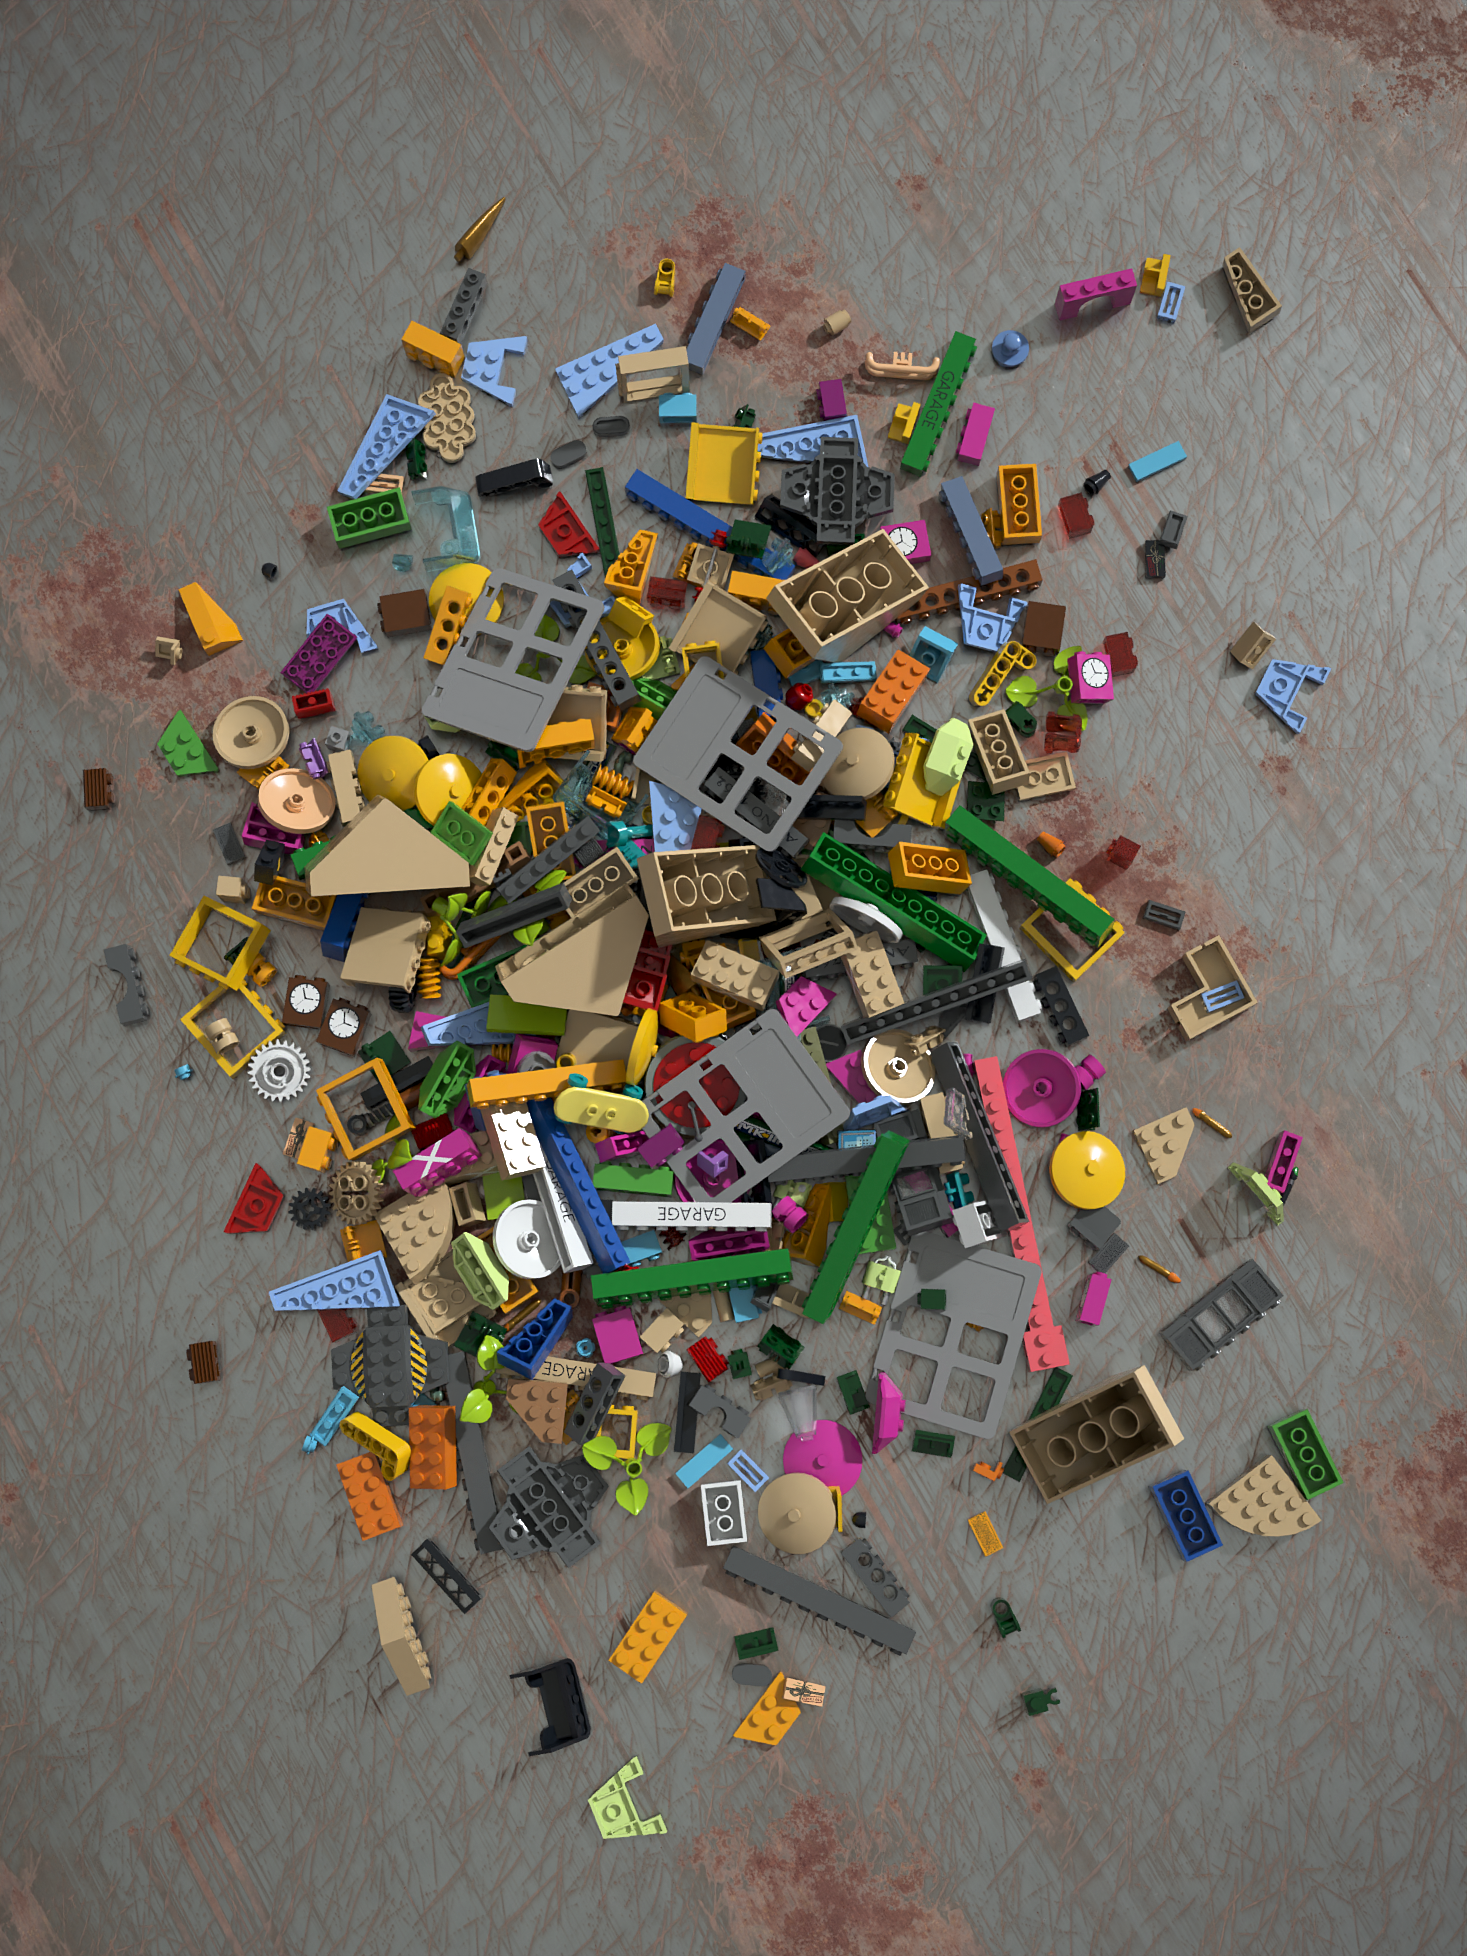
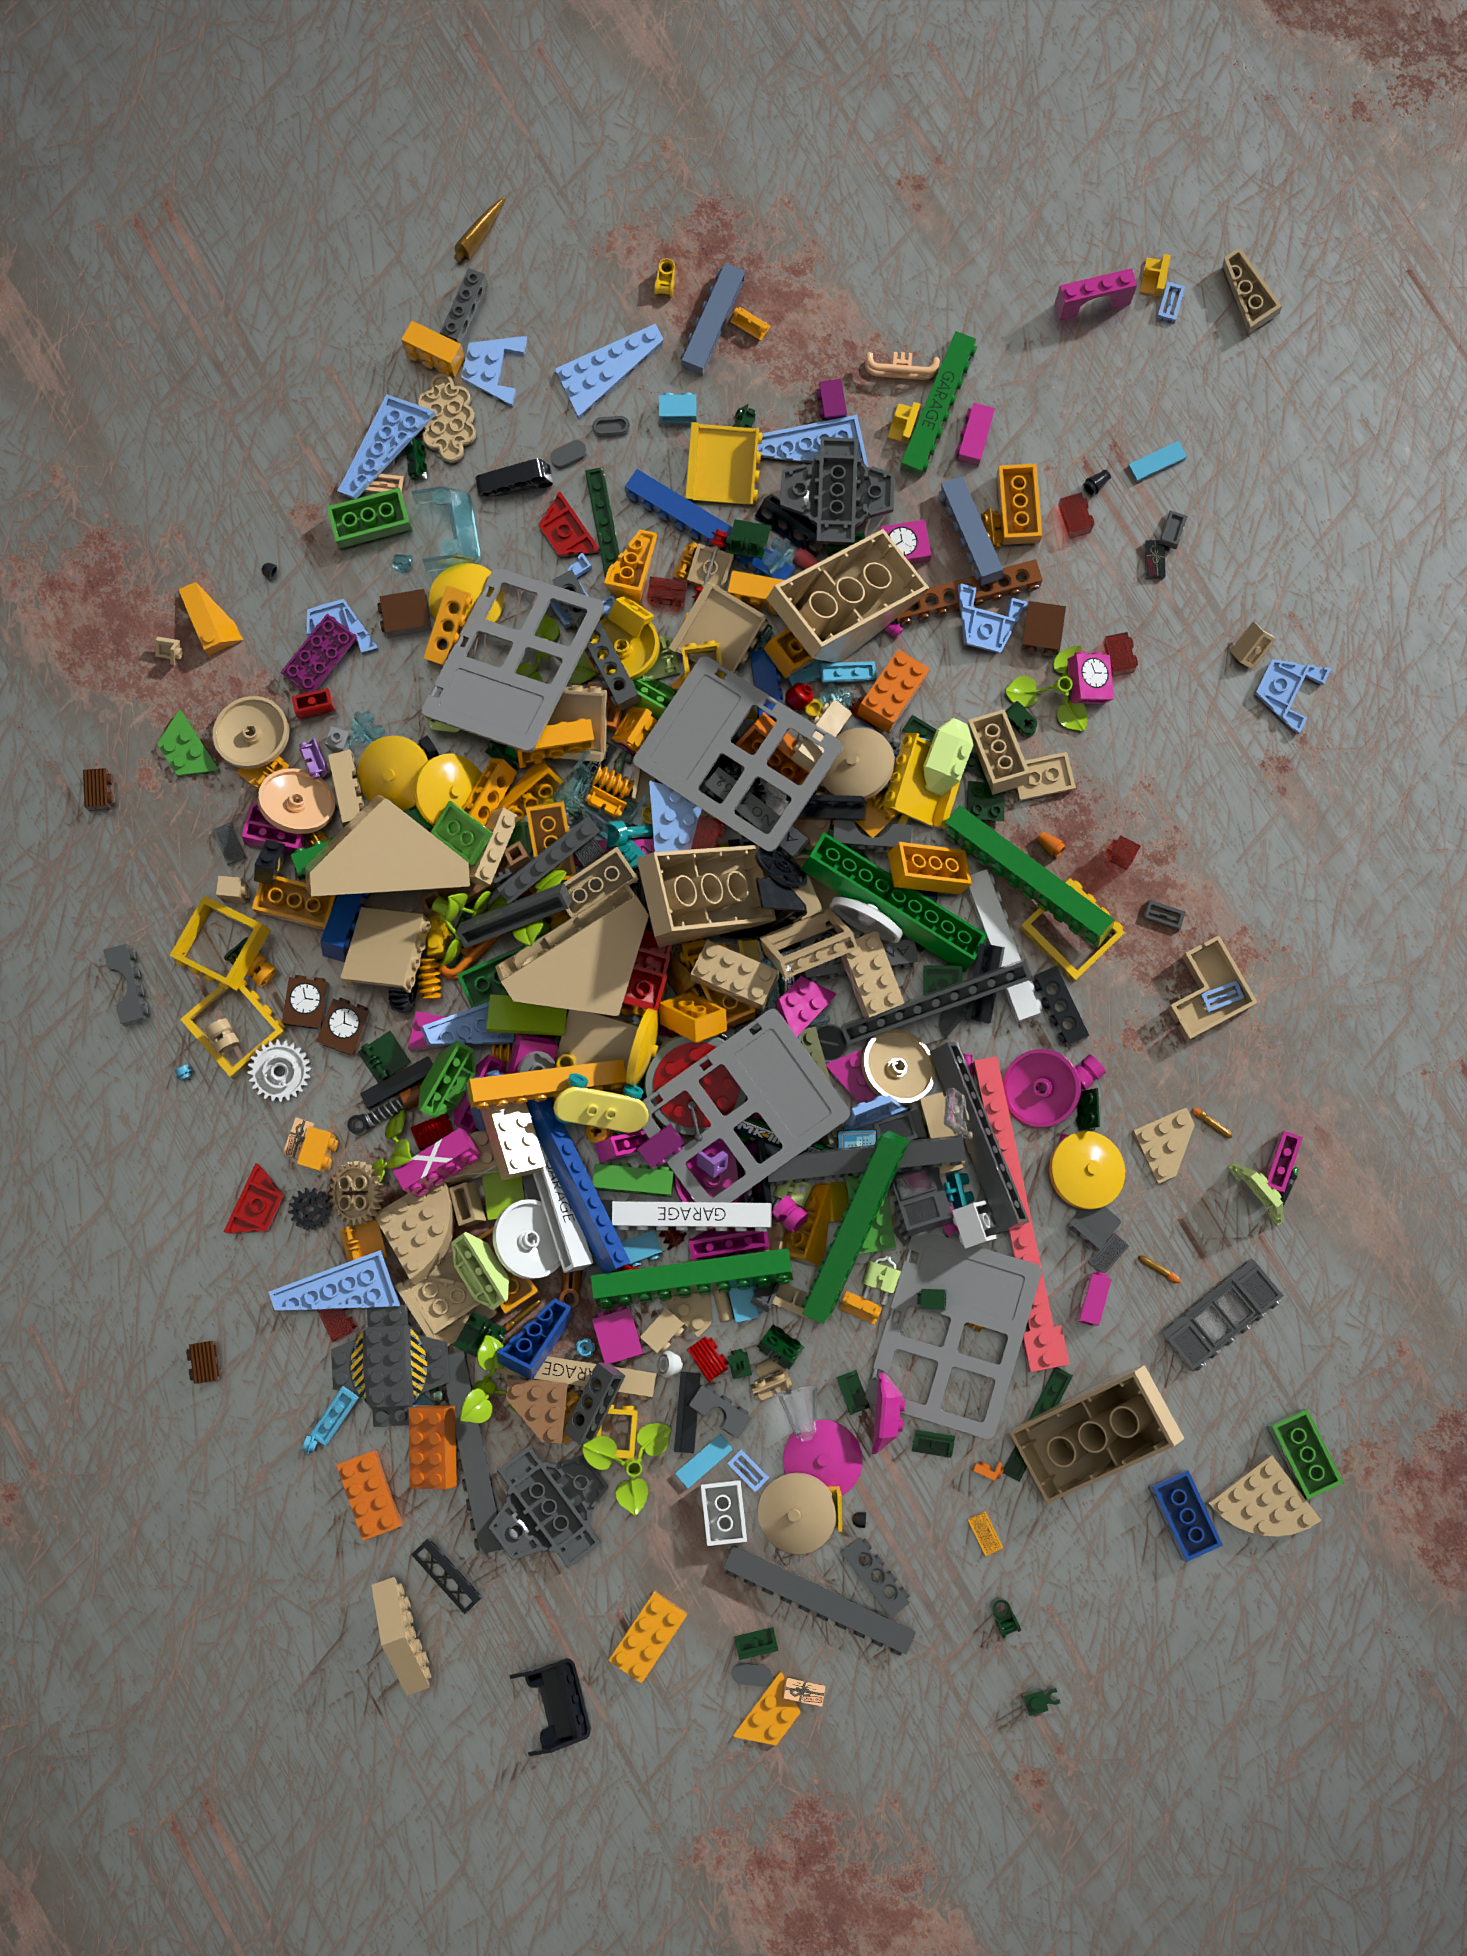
light orange window [316,1058,416,1161] -> none
yellow beam [339,1411,411,1481] -> none
yellowish green wing [588,1756,667,1839] -> none
tan window [615,346,690,403] -> none
black beam [777,1368,826,1386] -> none
tan brick [823,309,852,336] -> none
tan hinge [904,1026,946,1056] -> none
medium azure slope [909,626,958,683] -> none
yellow beam [969,641,1036,706] -> none
medium blue plate [992,330,1029,367] -> none
clear red piece [1044,711,1082,754] -> none

